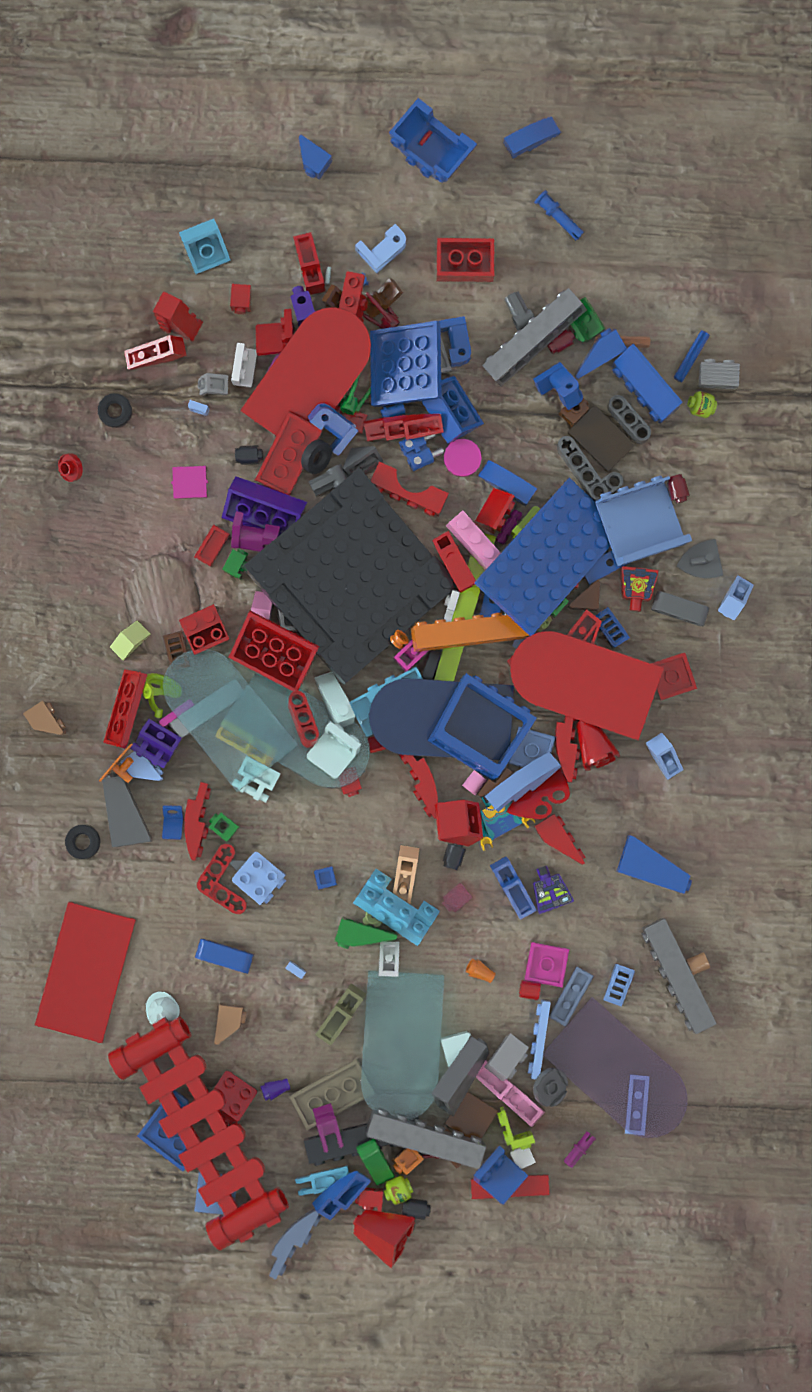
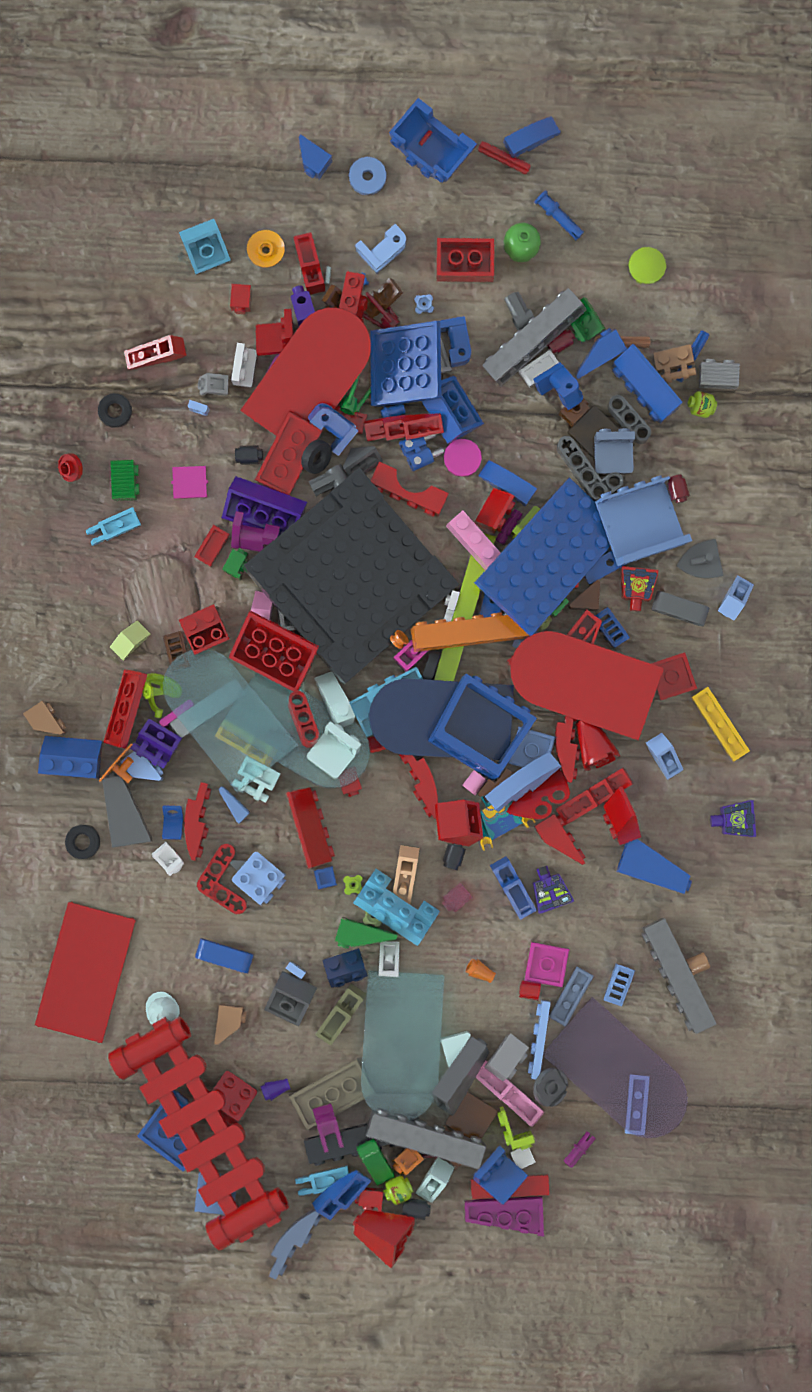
red wedge [153,291,203,342] -> none
green brick [209,812,240,842] -> none
red slope [432,531,476,593] -> none
none -> blue slope [38,736,103,779]
none -> medium azure hinge [86,507,141,545]
none -> green brick [110,460,140,501]
none -> white bracket [151,842,184,876]
none -> medium blue slope [219,786,250,824]
none -> light orange dish [247,230,285,268]
none -> dark grey slope [264,971,317,1027]
none -> red slope [286,787,335,868]
none -> dark blue bracket [322,948,368,988]
none -> lime plate [343,875,363,895]
none -> medium blue tile [349,157,387,195]
none -> light blue plate [414,294,434,314]
none -> light aqua slope [415,1157,455,1203]
none -> magenta wing [464,1196,544,1237]
none -> red axle [478,141,531,175]
none -> bright green cylinder [503,222,541,262]
none -> white plate [519,350,559,388]
none -> red slope [556,767,634,825]
none -> sand blue bracket [594,428,635,474]
none -> red slope [602,786,641,845]
none -> lime dish [629,247,666,284]
none -> medium nougat plate [654,344,697,383]
none -> yellow plate [691,687,750,762]
none -> torso [710,800,756,837]

